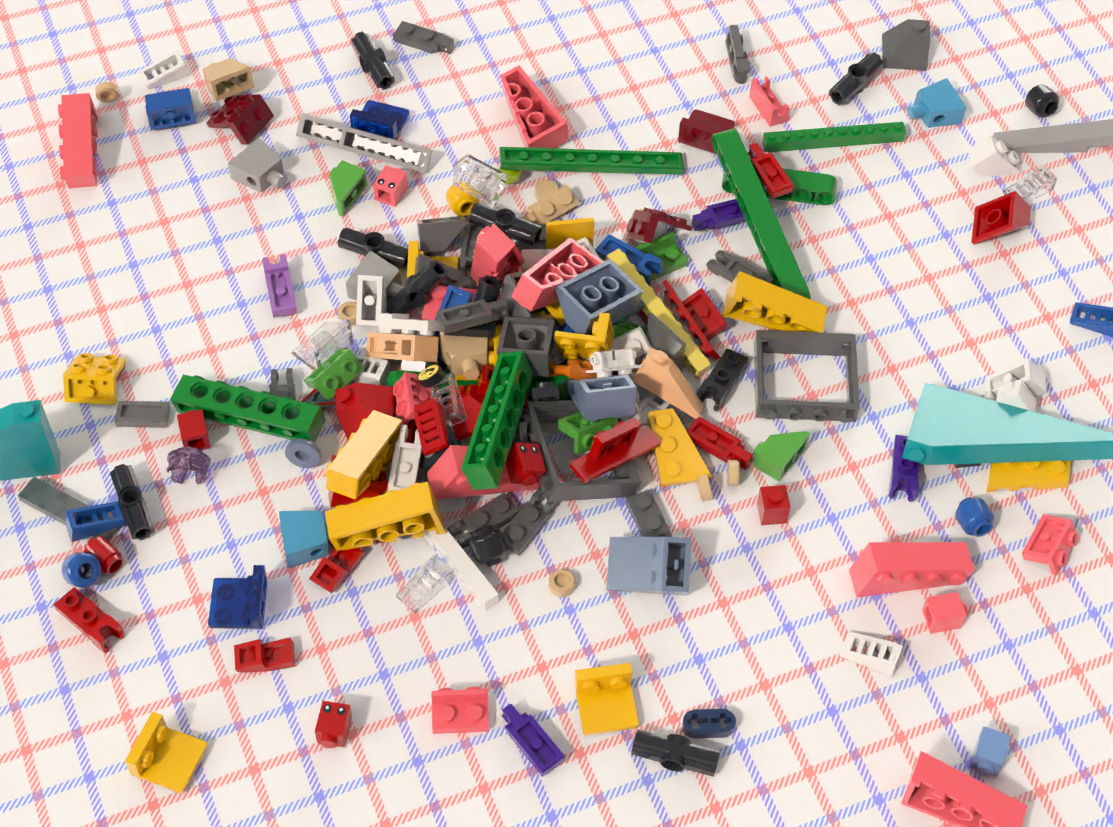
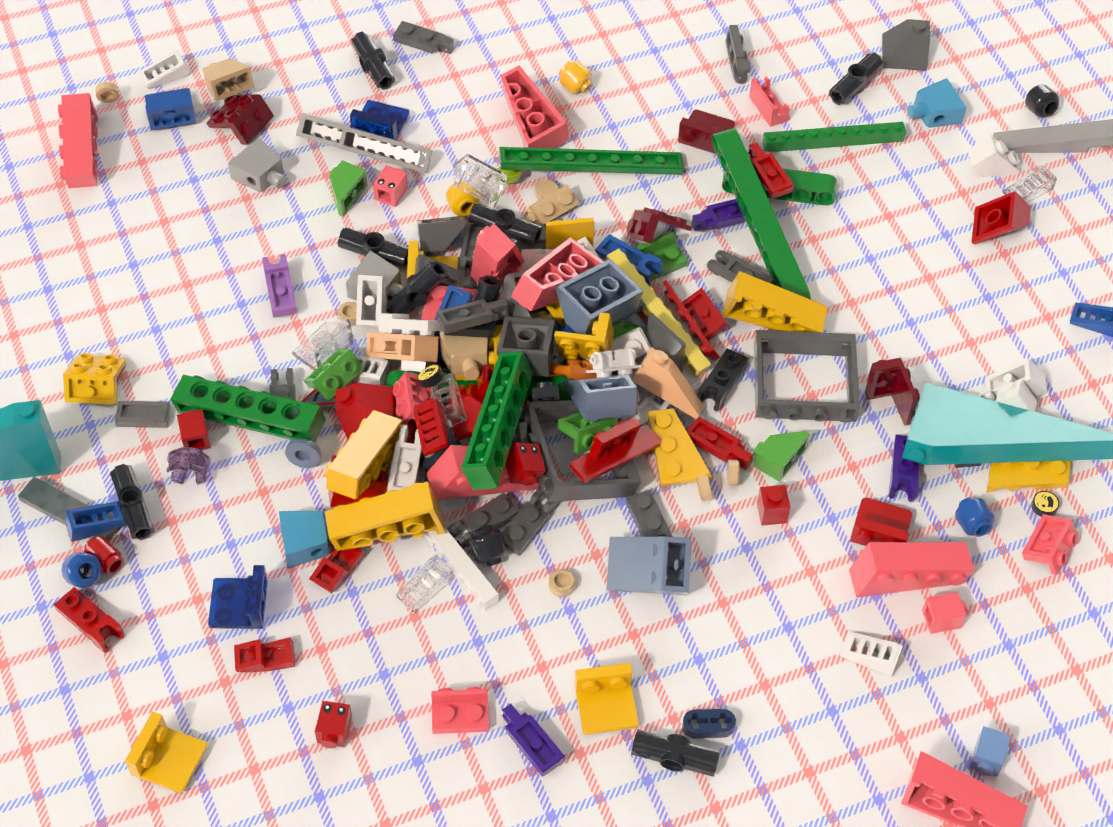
none -> yellow head [559,61,592,94]
none -> red bracket [850,497,913,546]
none -> dark red bracket [864,357,920,426]
none -> tile [1031,491,1059,517]

